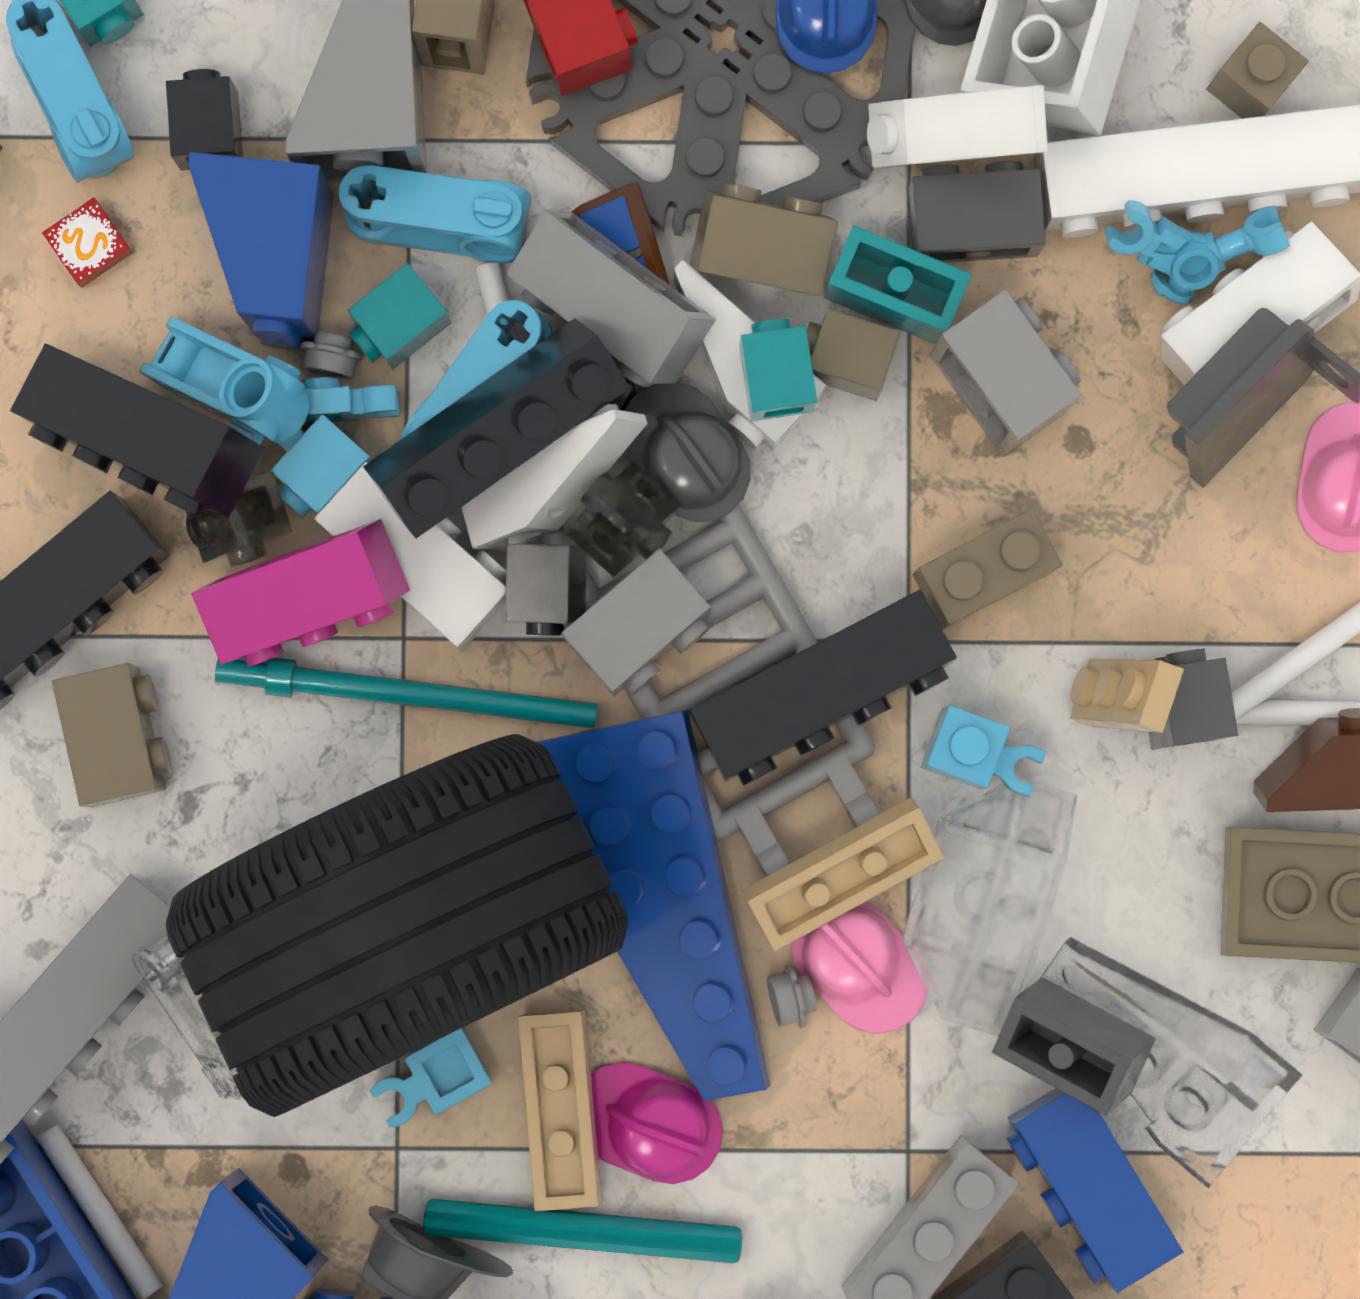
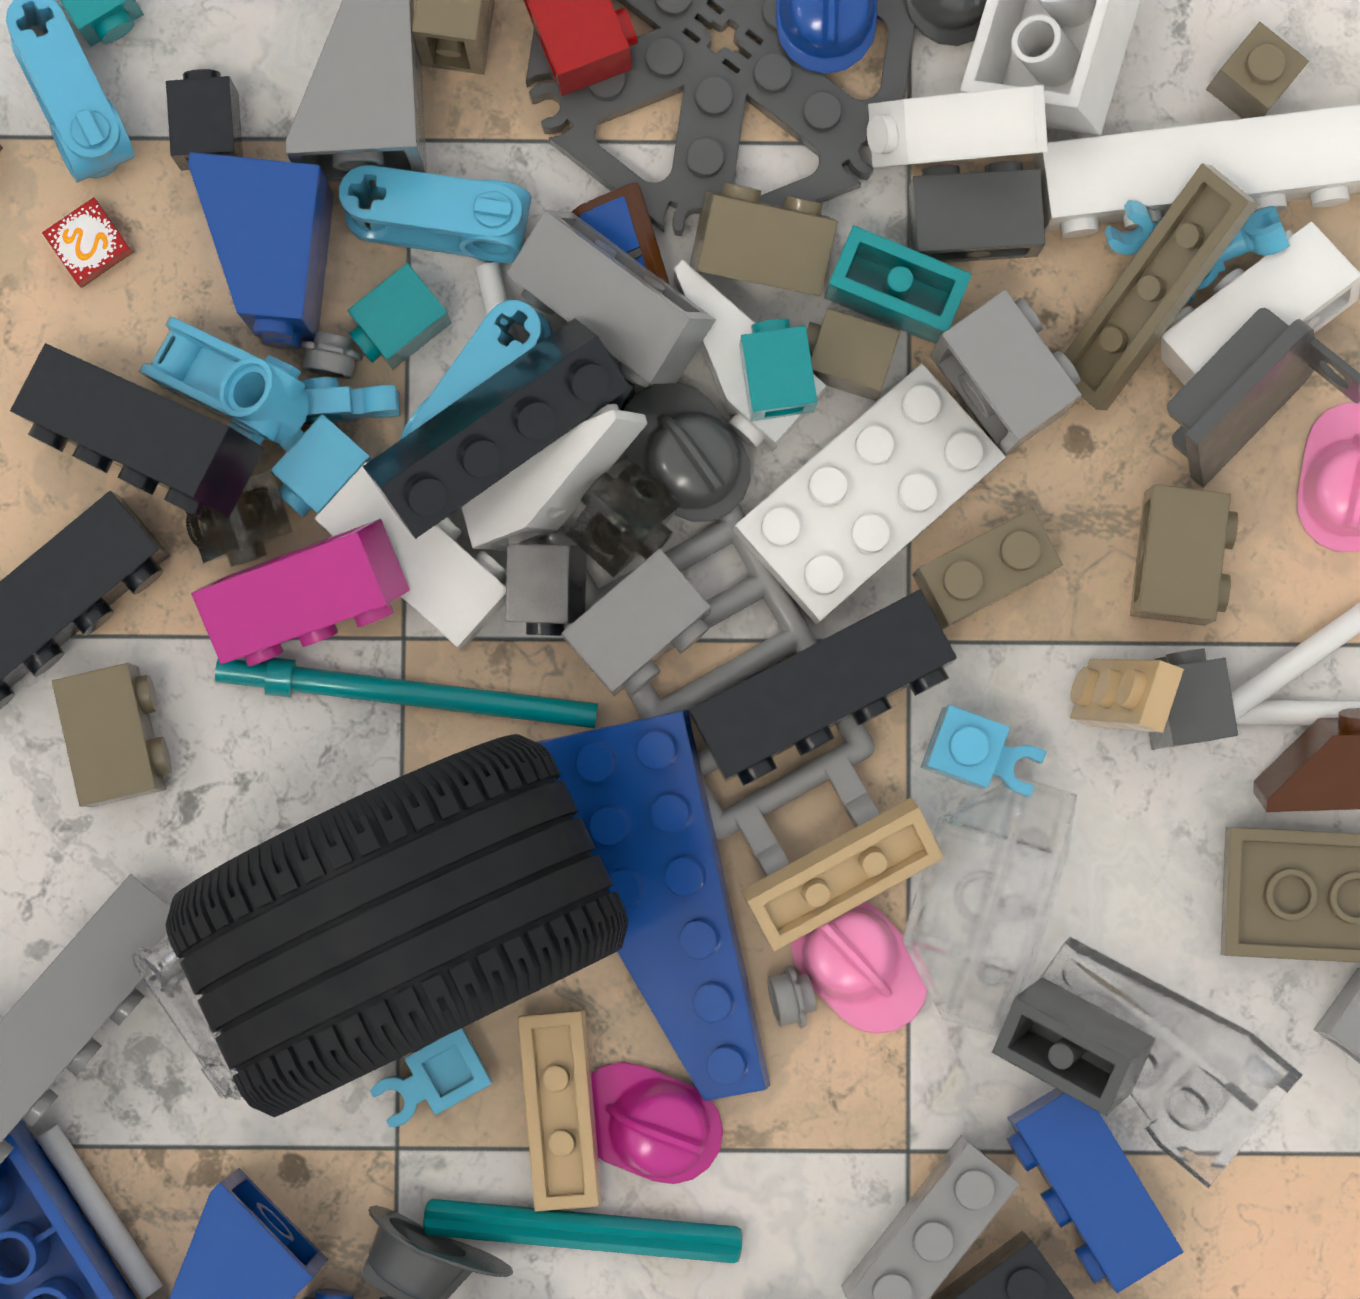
none -> white plate [732,363,1006,625]
none -> dark tan plate [1064,163,1259,410]
none -> dark tan brick [1130,484,1238,626]

